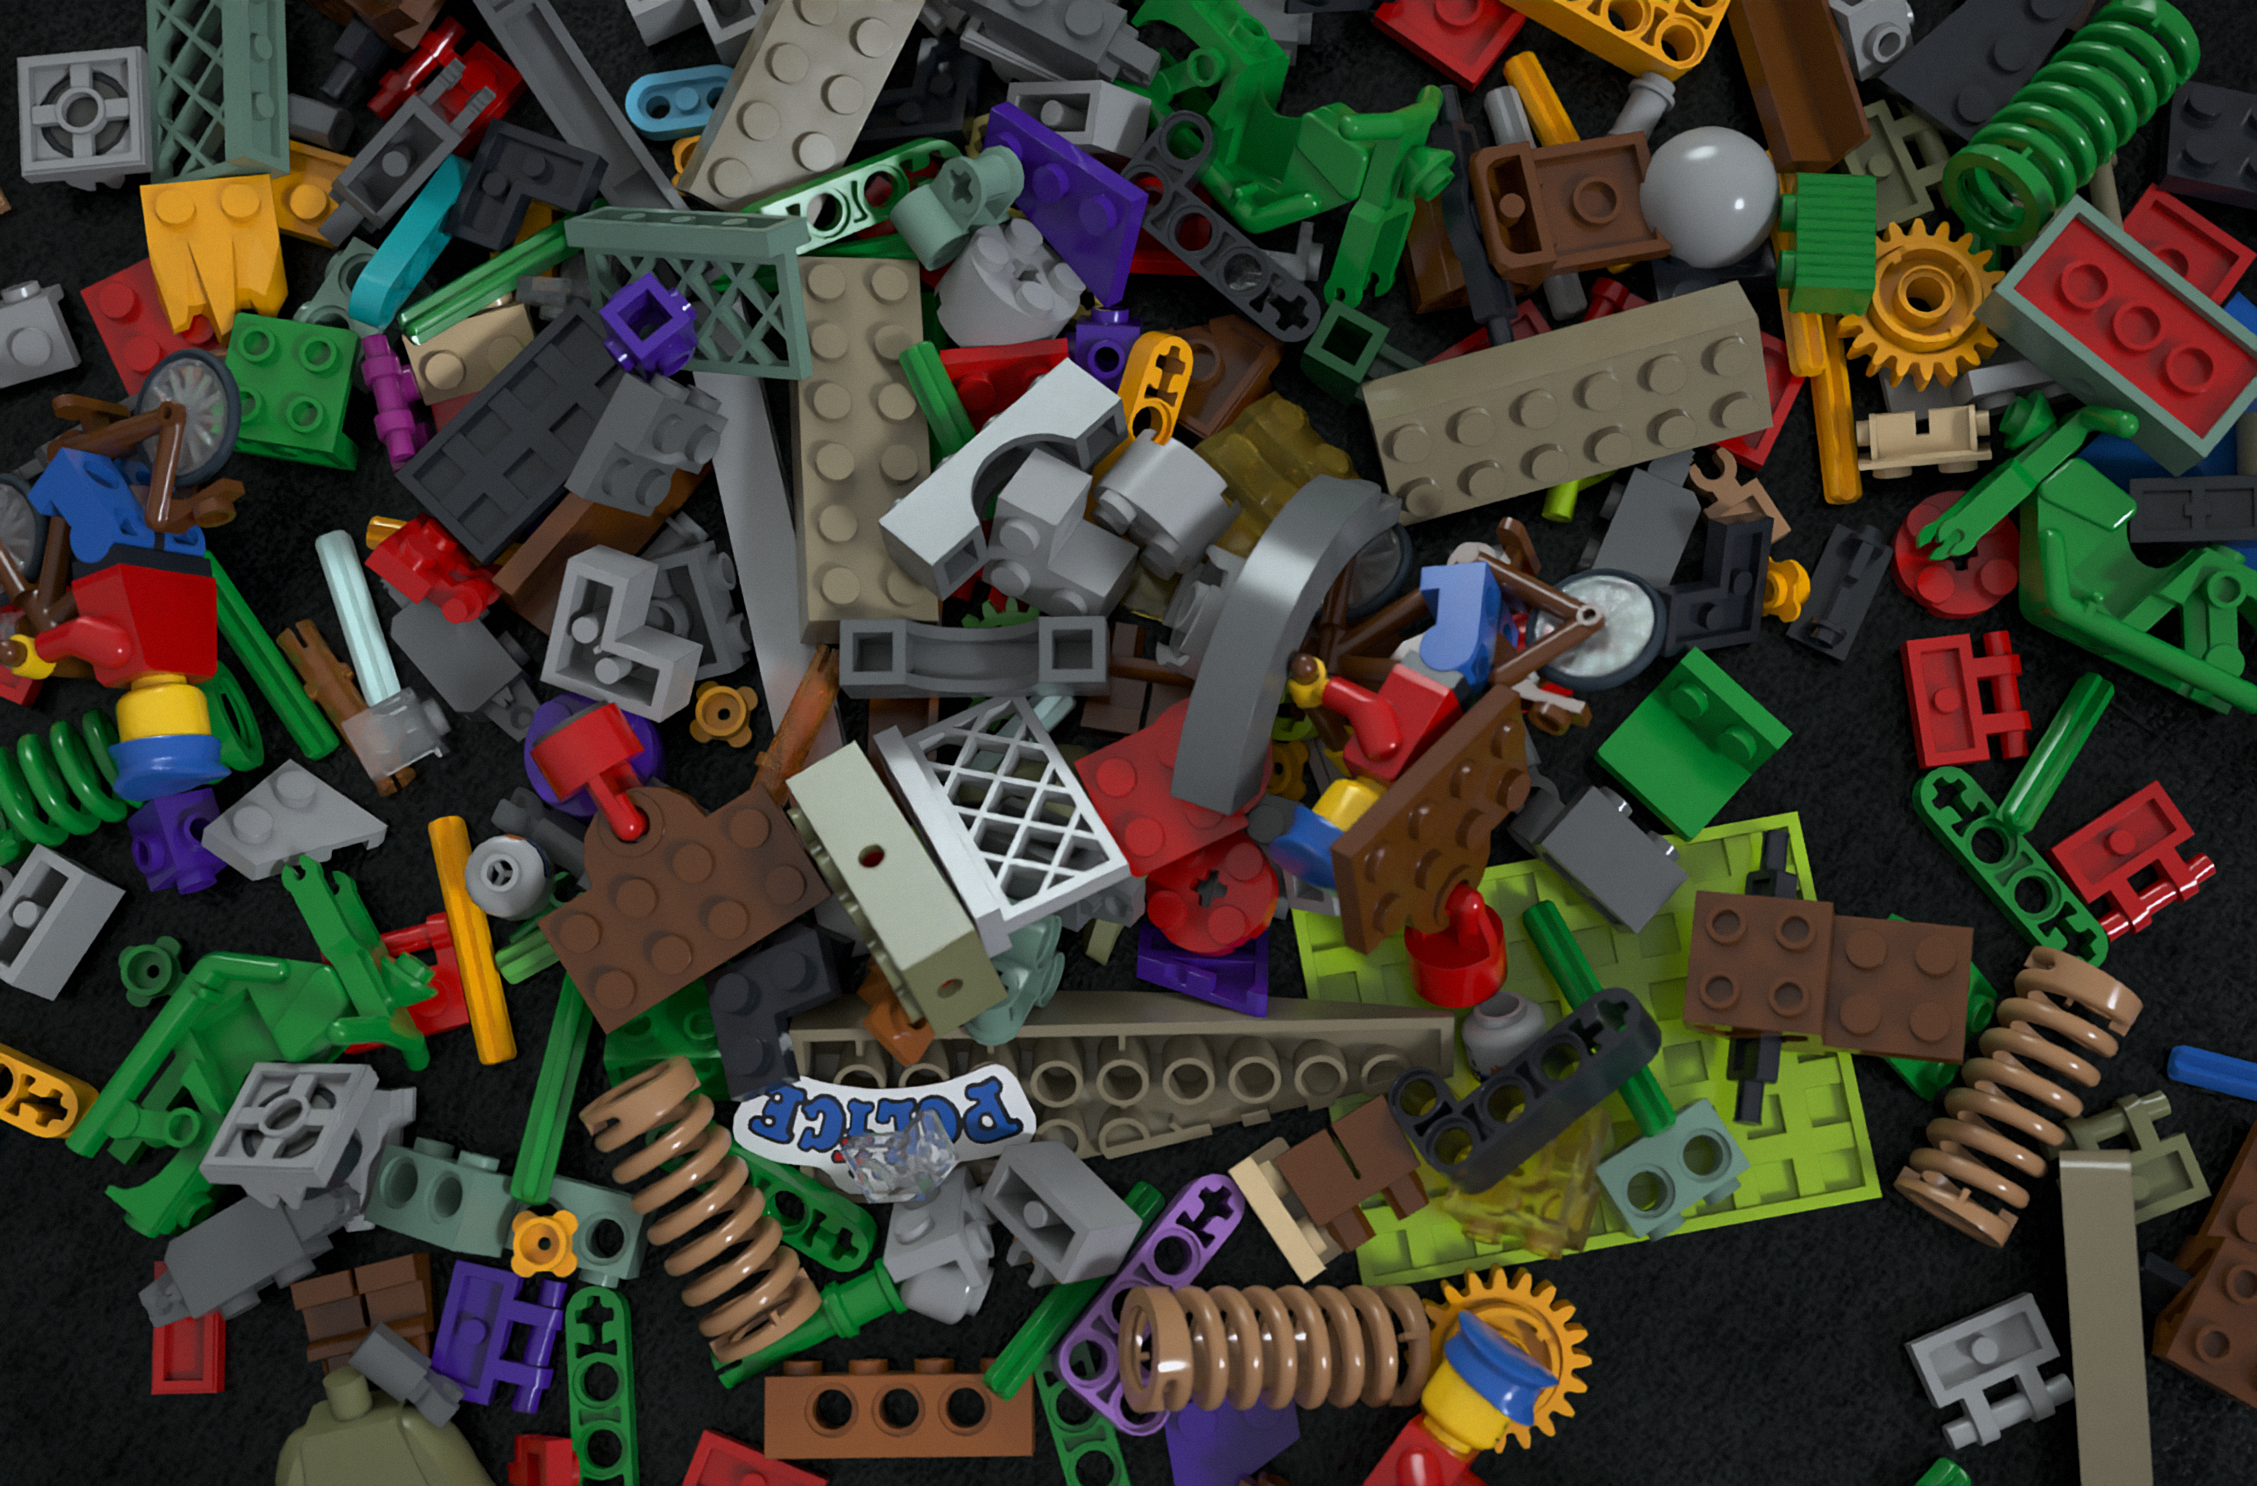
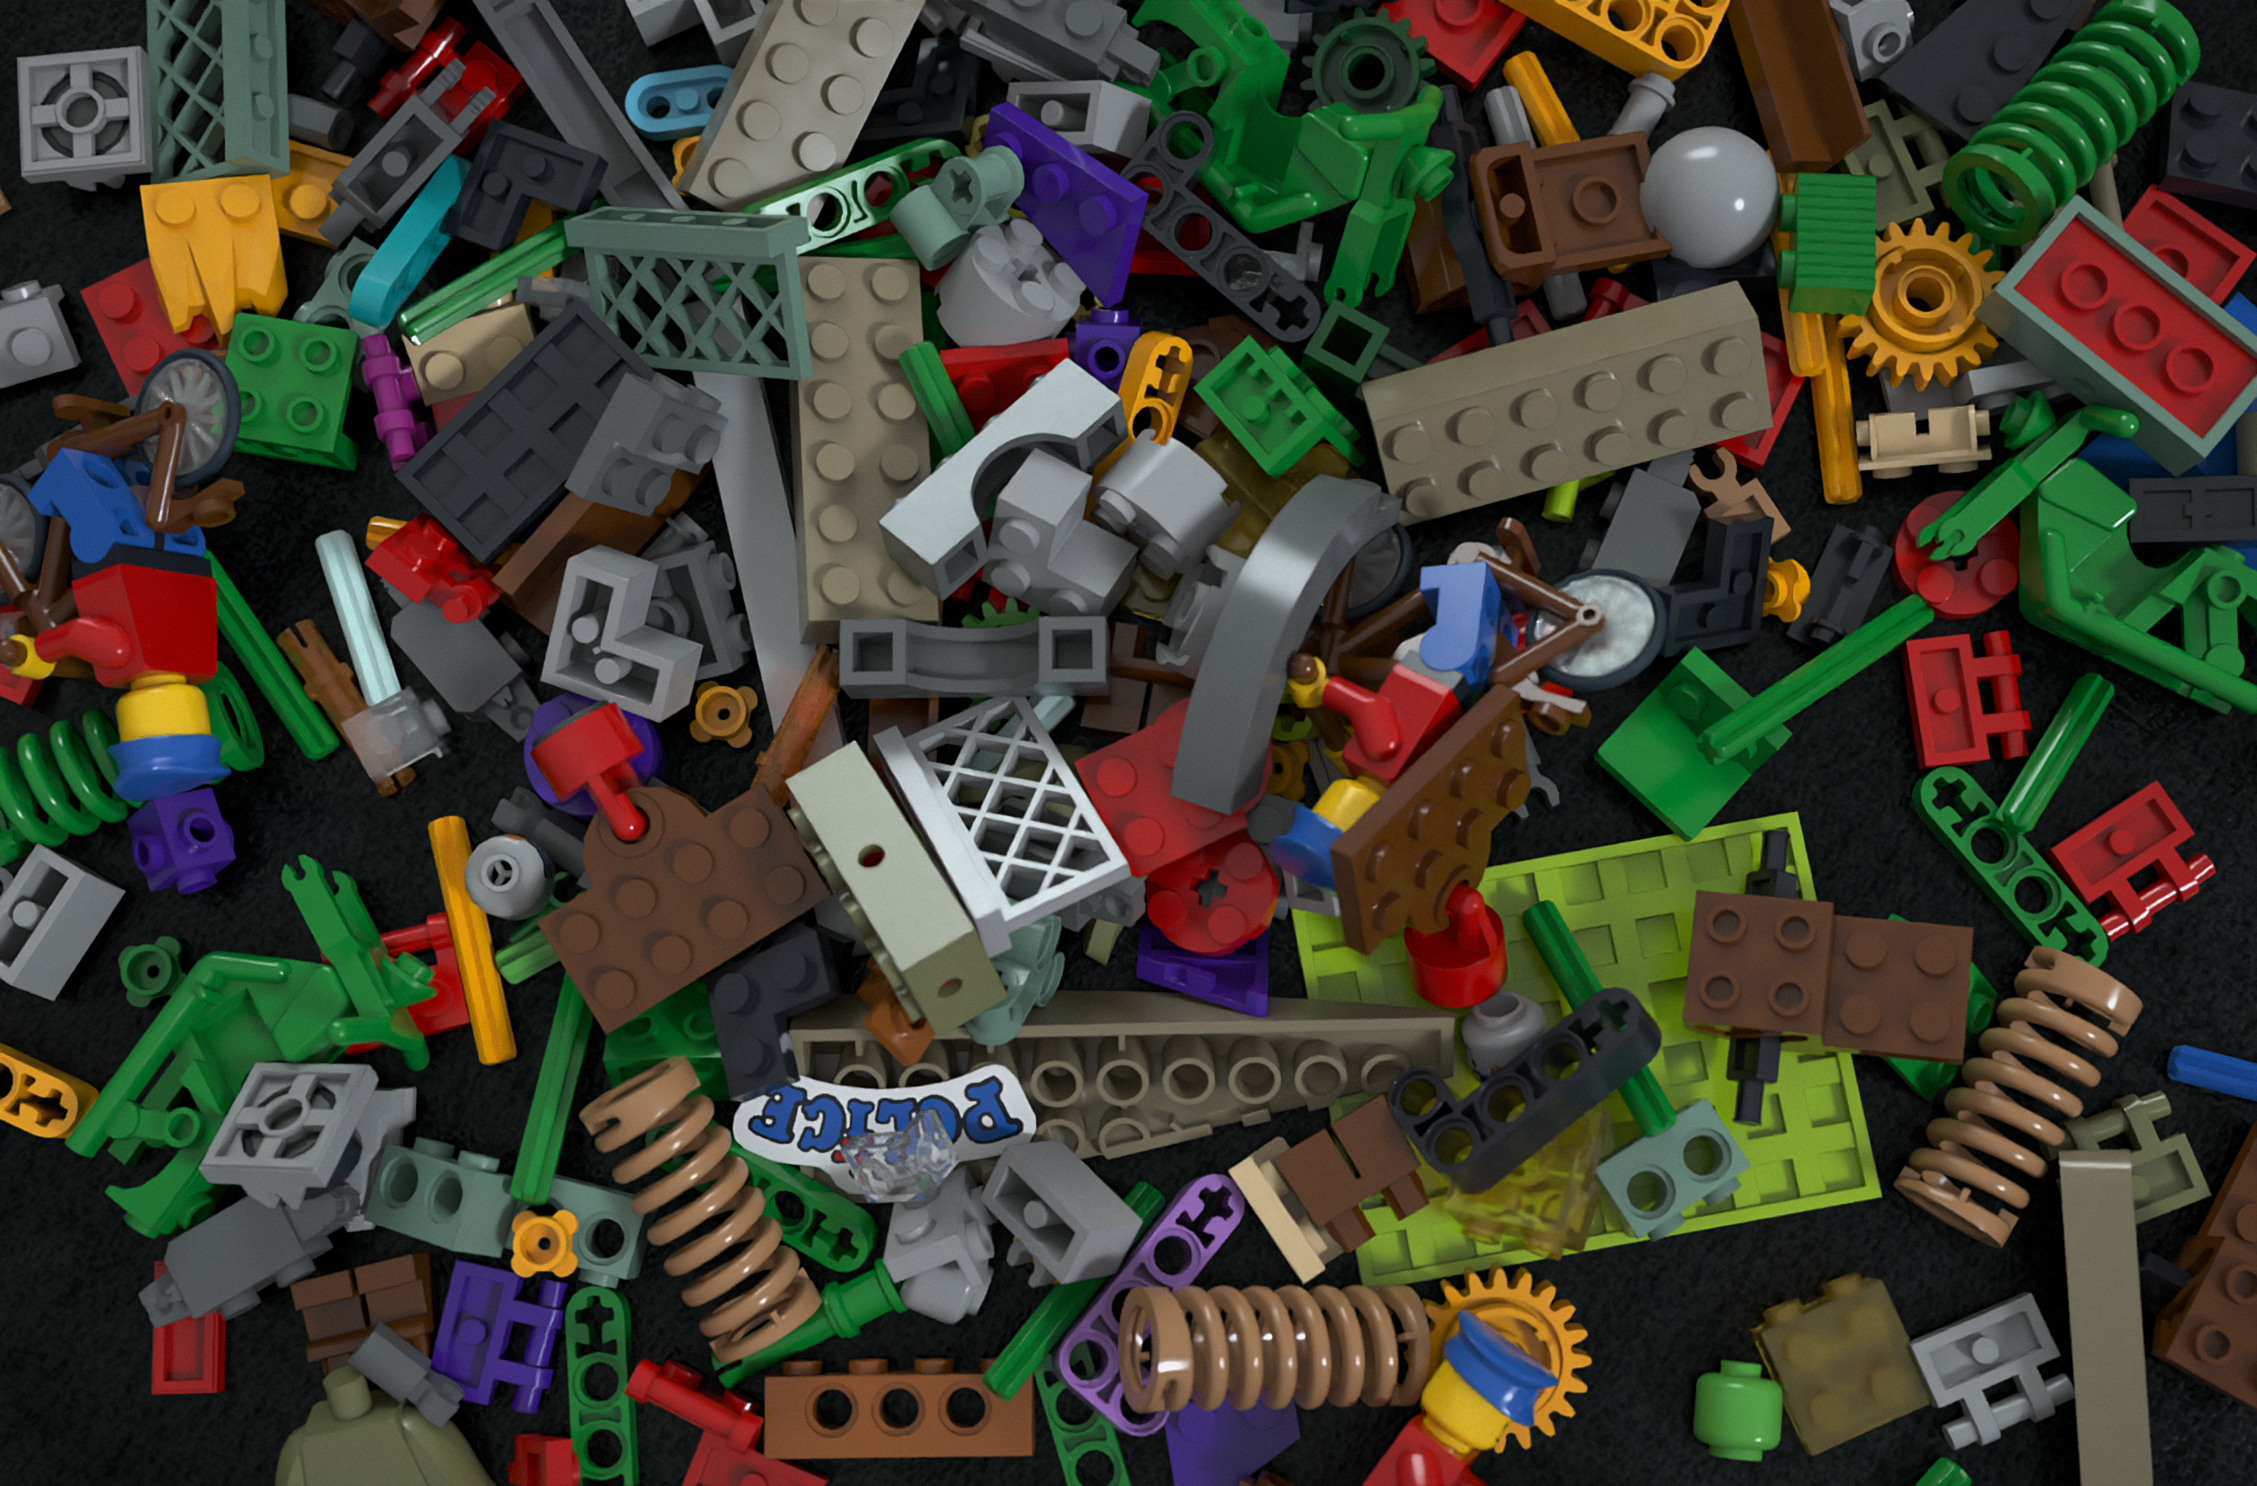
light grey wing [201,759,388,881] -> none
dark purple brick [598,271,698,381] -> none
dark grey hinge [1505,785,1689,934] -> none
none -> red plate [624,1358,765,1456]
none -> green bracket [1193,335,1367,481]
none -> dark green gear [1300,7,1437,114]
none -> bright green head [1693,1360,1783,1461]
none -> green axle [1696,594,1934,765]
none -> clear yellow plate [1750,1272,1932,1456]

